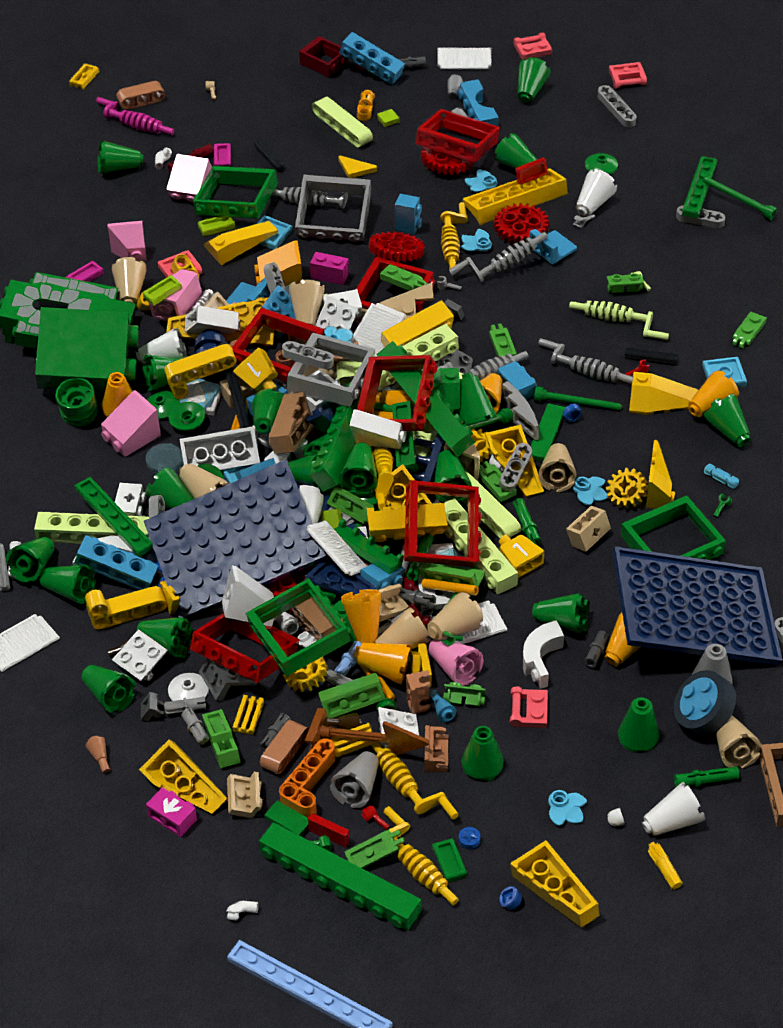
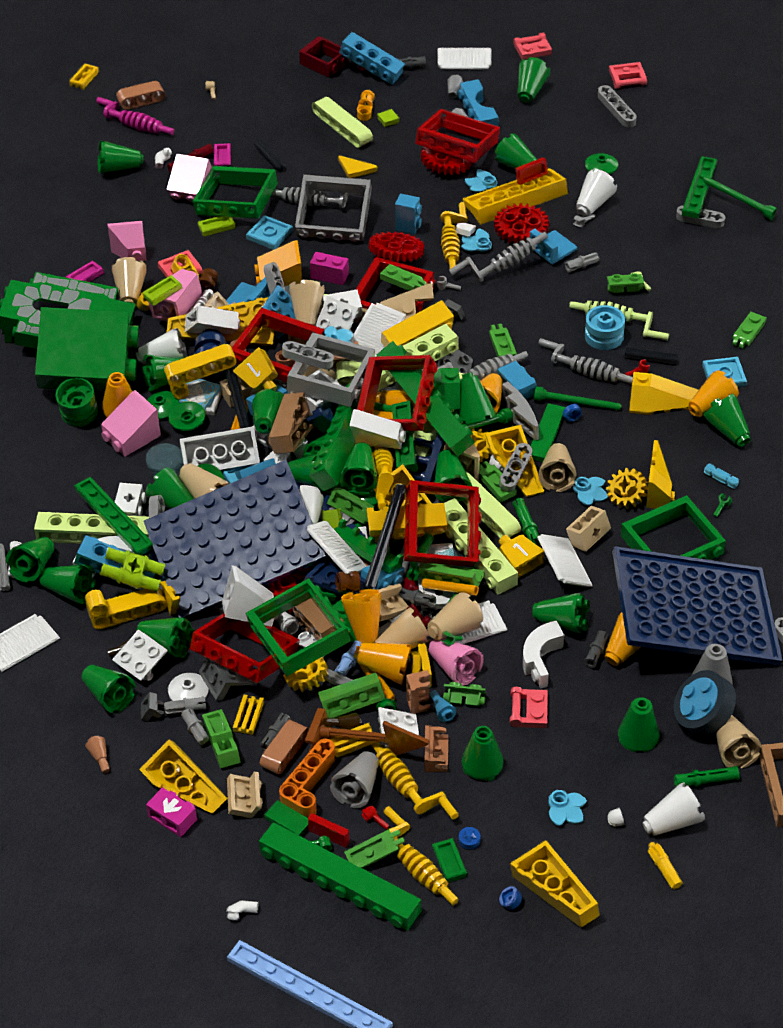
yellow wedge [203,221,278,265] -> none
none -> lime pin [100,547,165,592]
none -> reddish brown wheel [199,268,219,292]
none -> reddish brown wheel [335,571,360,592]
none -> black axle [364,483,407,589]
none -> white tile [456,223,476,237]
none -> white window [537,534,593,587]
none -> light grey axle [565,253,599,272]
none -> medium azure wheel [585,305,625,350]

